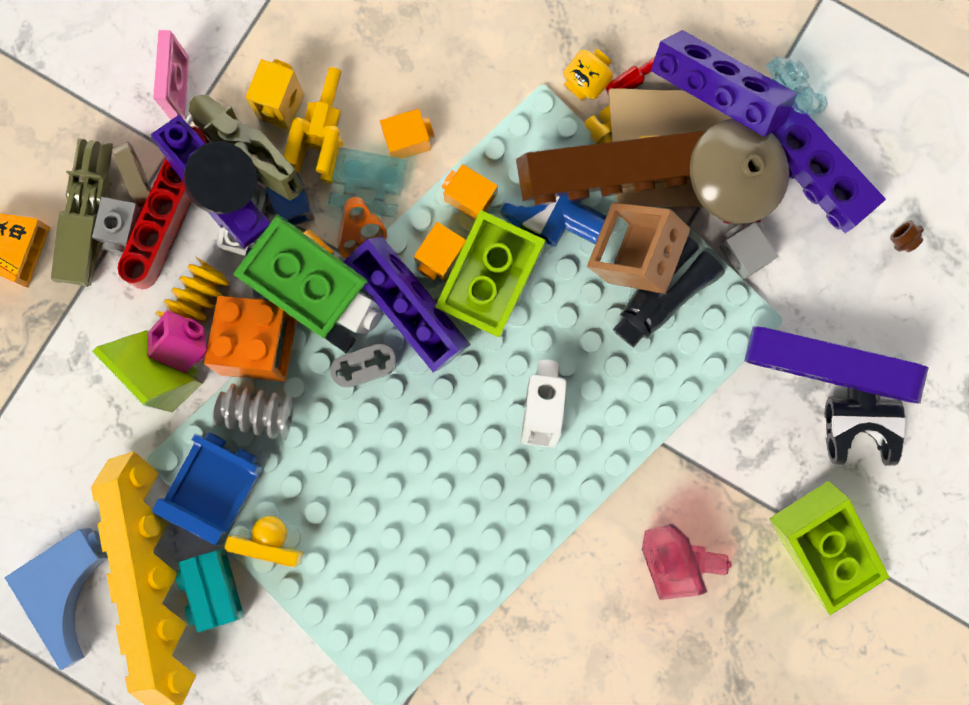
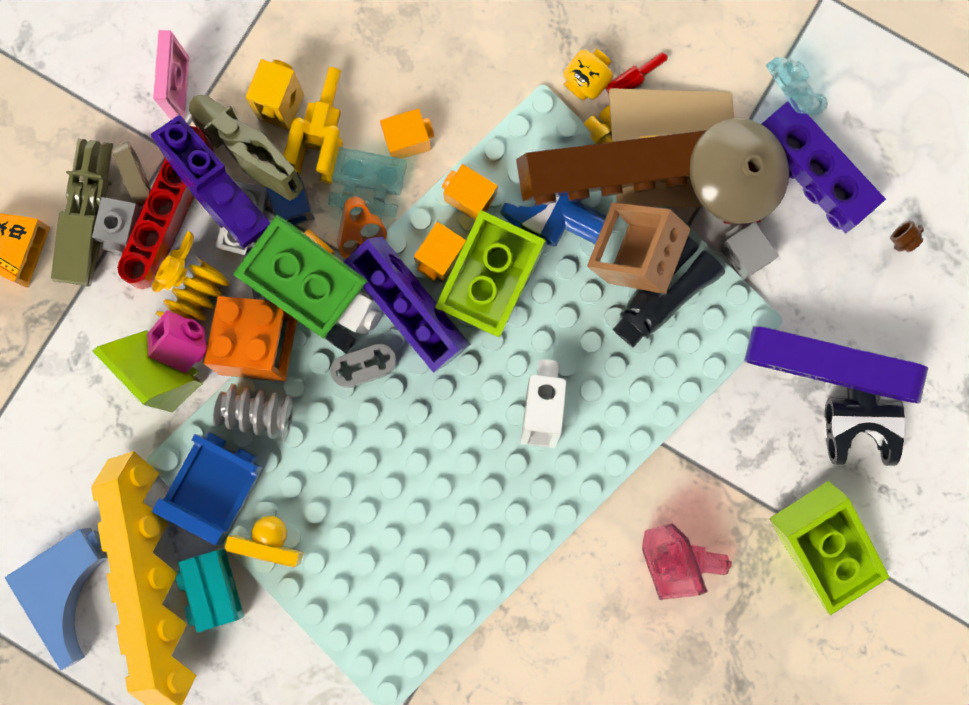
black tile [183,142,257,215] -> none
dark purple brick [651,30,798,137] -> none
none -> yellow plate [152,231,194,293]

